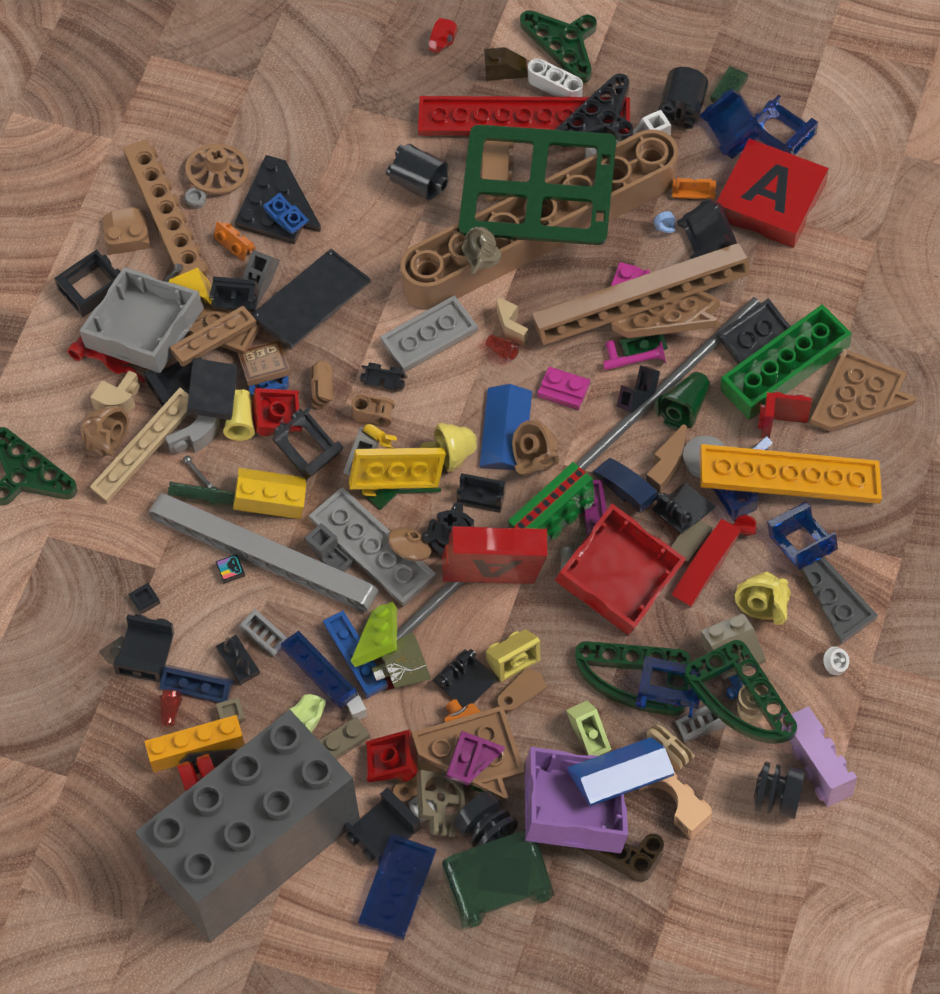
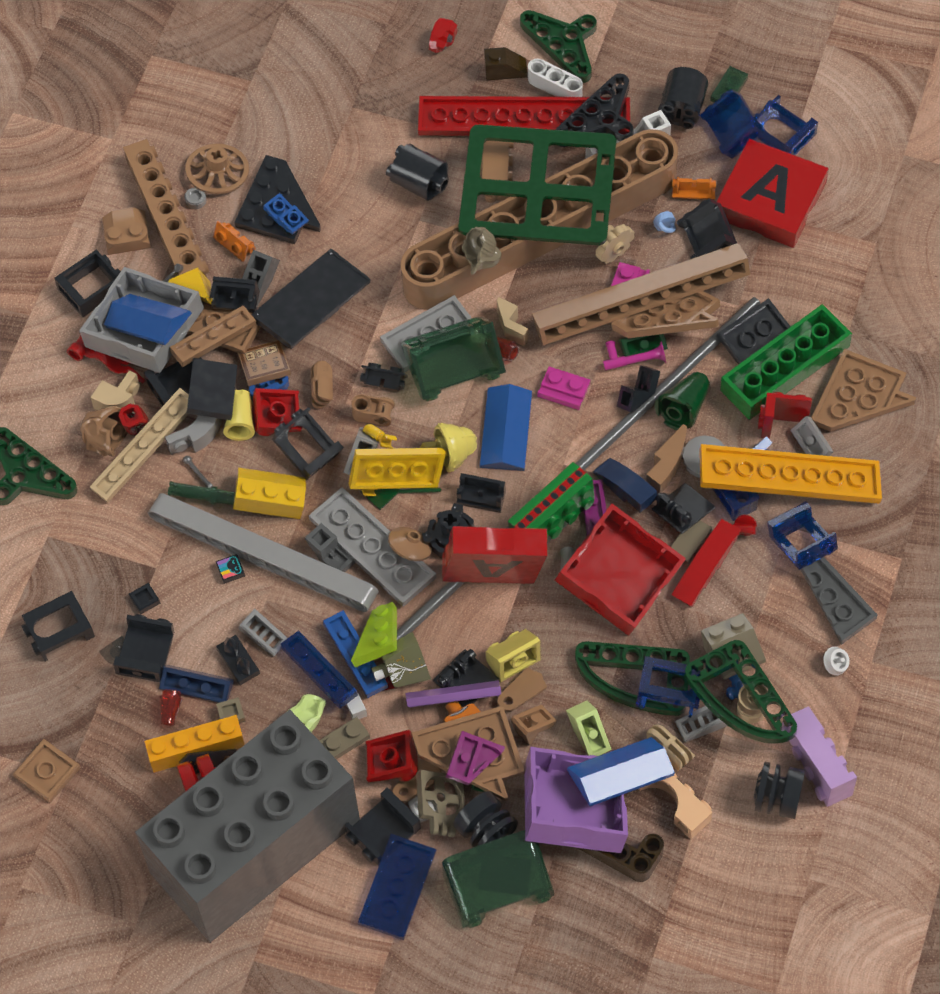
medium nougat head [512,419,559,476] -> none
light yellow head [734,571,791,625] -> none
none -> medium nougat tile [13,739,81,803]
none -> black panel [21,591,95,661]
none -> blue slope [104,294,192,345]
none -> red rock [119,403,149,436]
none -> clear green windscreen [401,317,506,401]
none -> medium lavender tile [405,680,501,707]
none -> medium nougat slope [511,704,557,745]
none -> tan plant [596,224,635,264]
none -> light grey plate [790,416,834,456]

